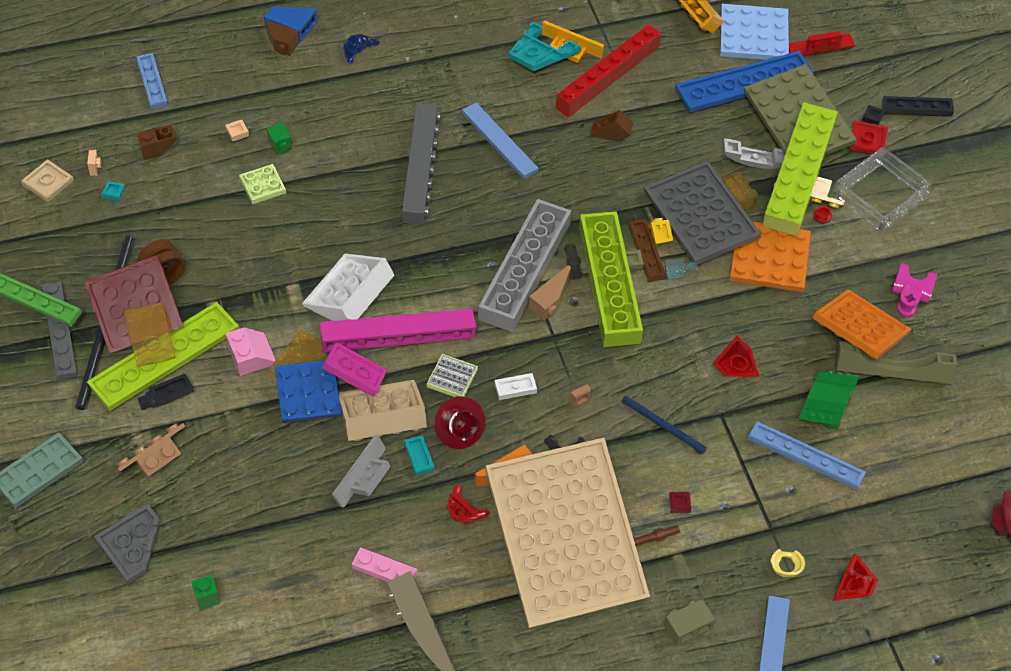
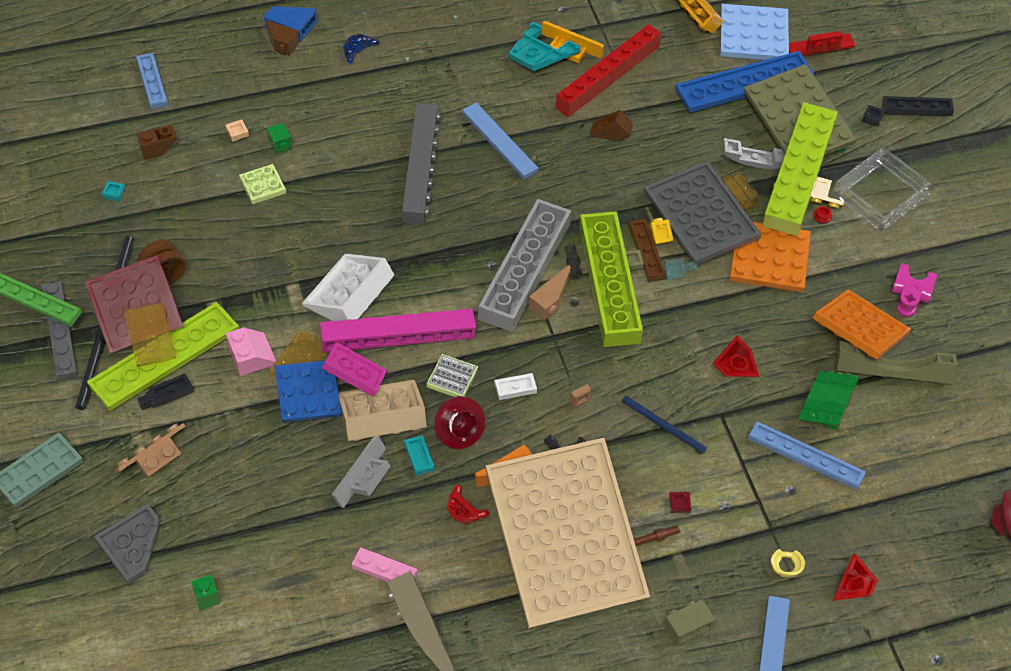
tan tile [21,159,74,202] -> none
light nougat plate [87,150,101,176] -> none
red plate [848,120,888,156] -> none

